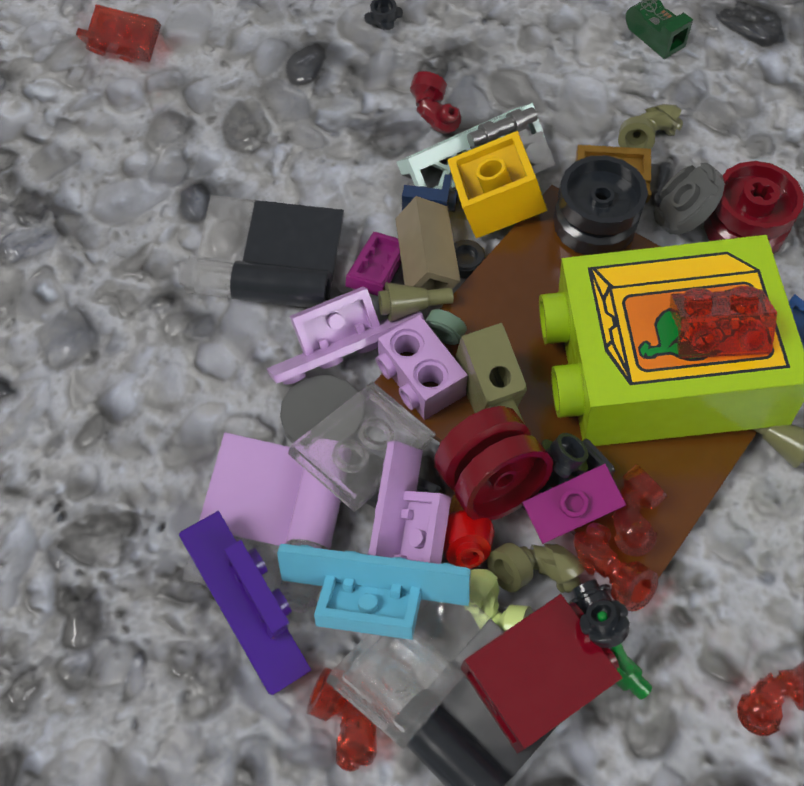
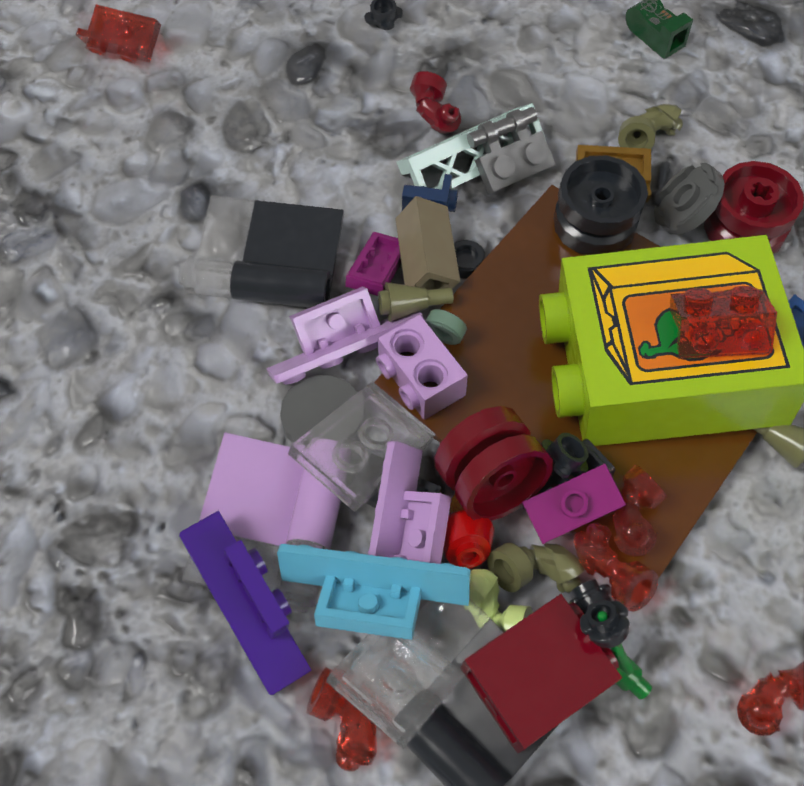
yellow slope [447,131,547,239] -> none
olive torso [455,323,527,424] -> none

